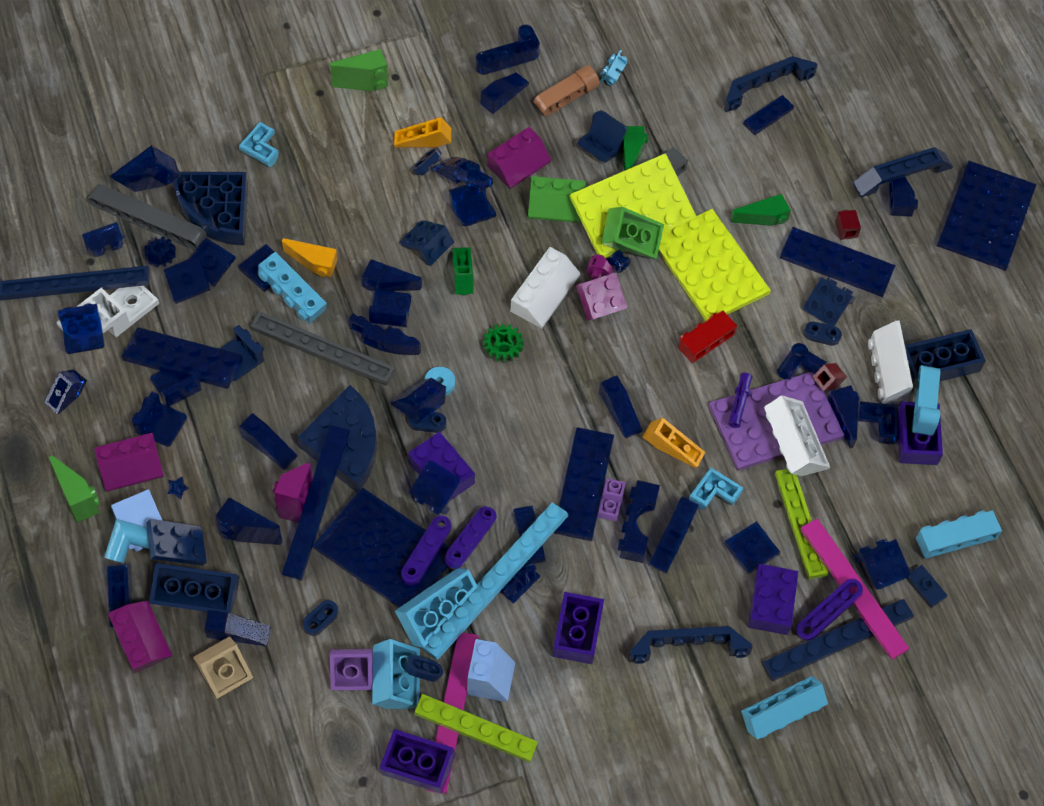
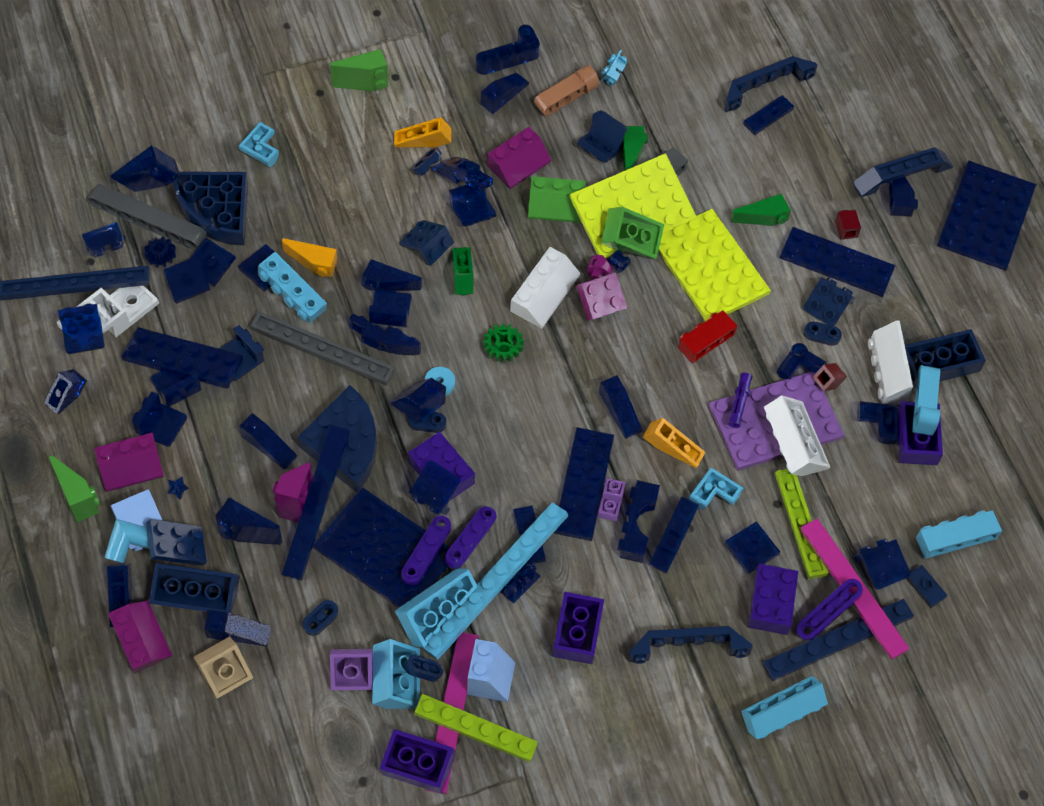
clear blue slope [828,385,859,448] -> none

